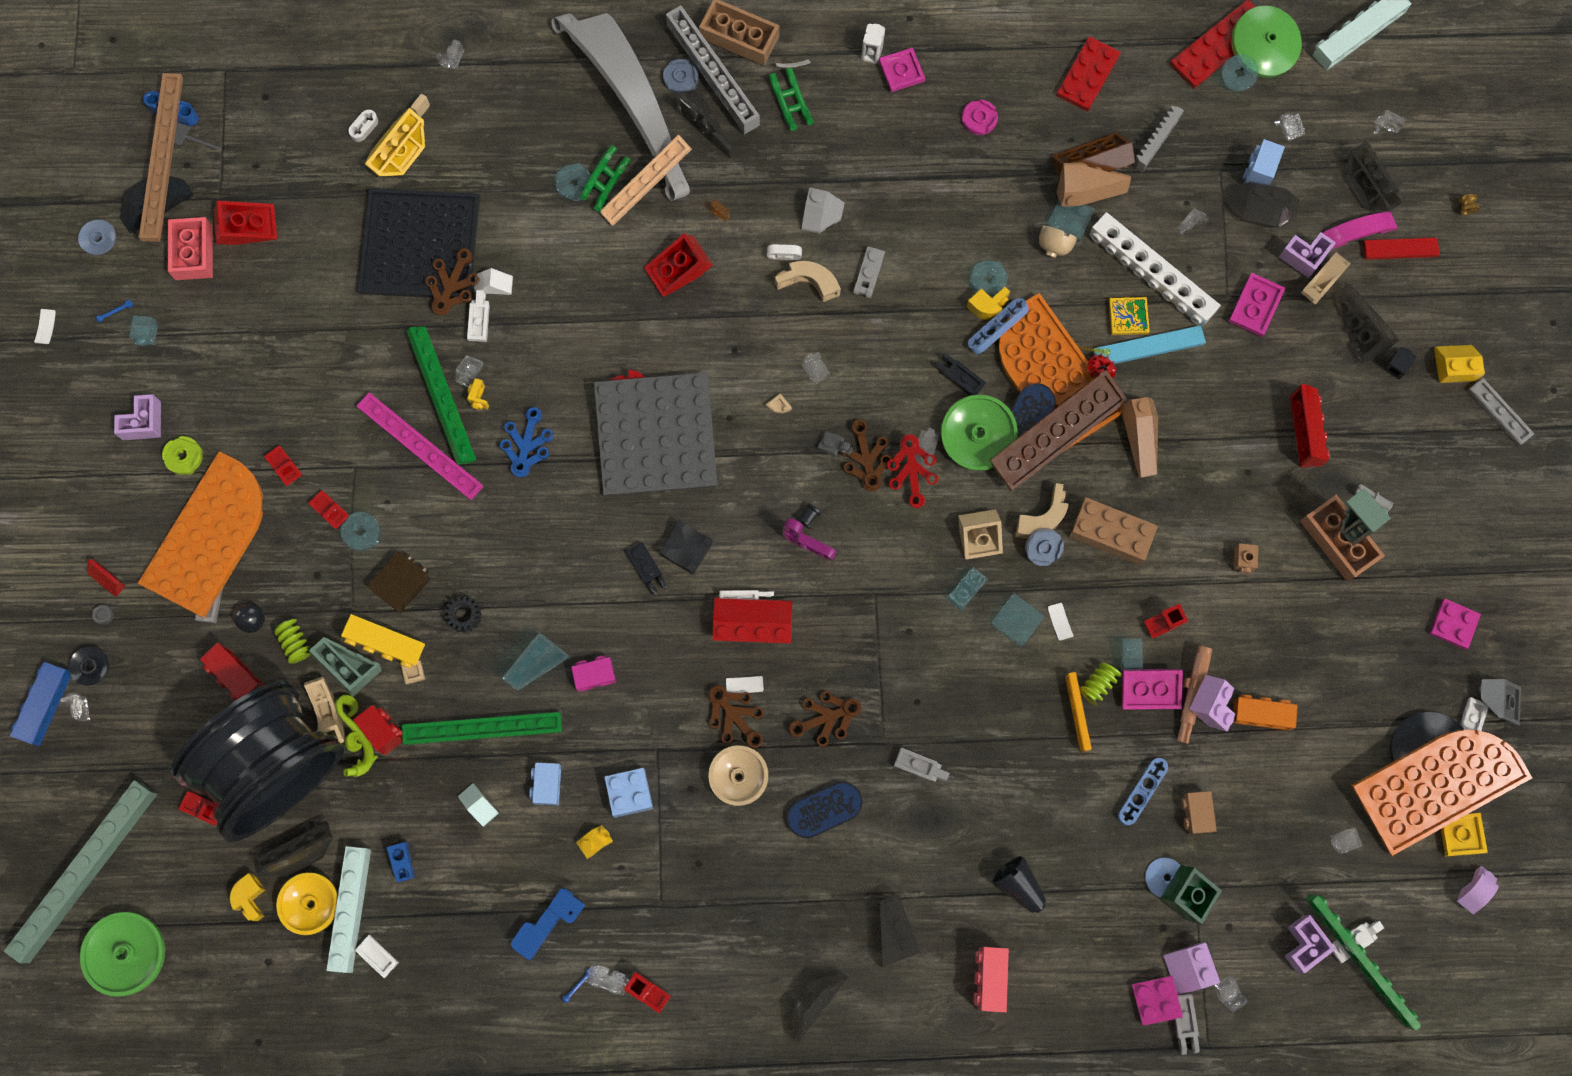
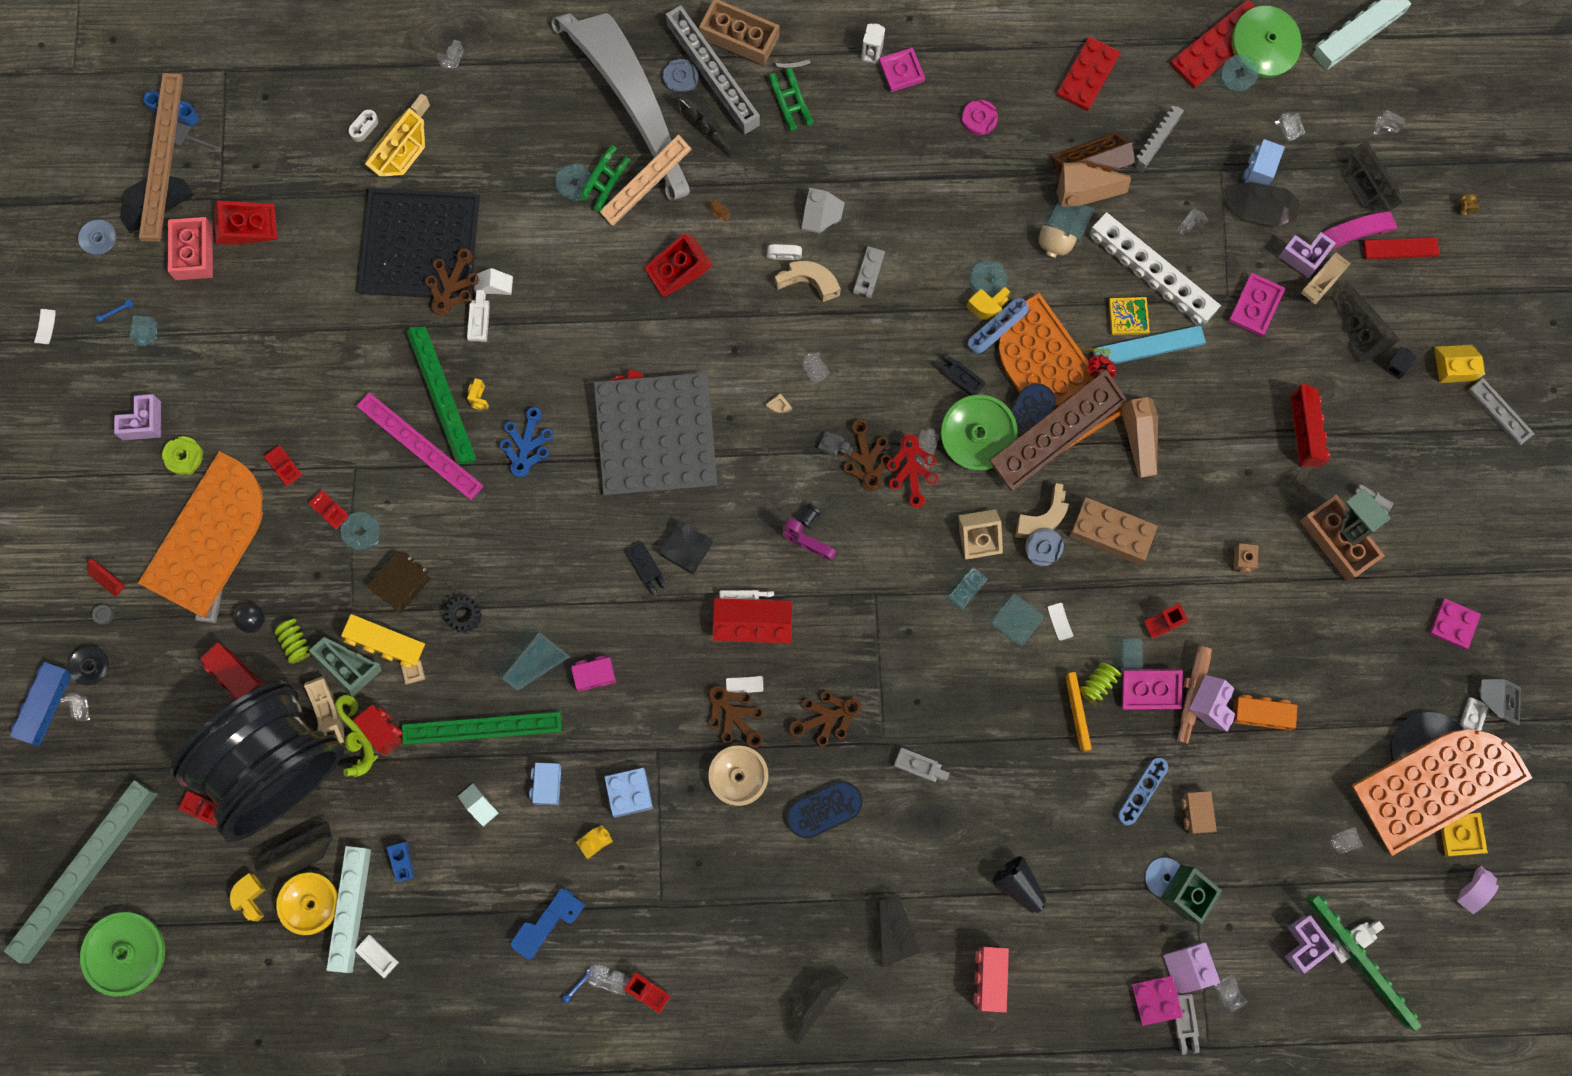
clear bracket [455,355,483,387] -> none

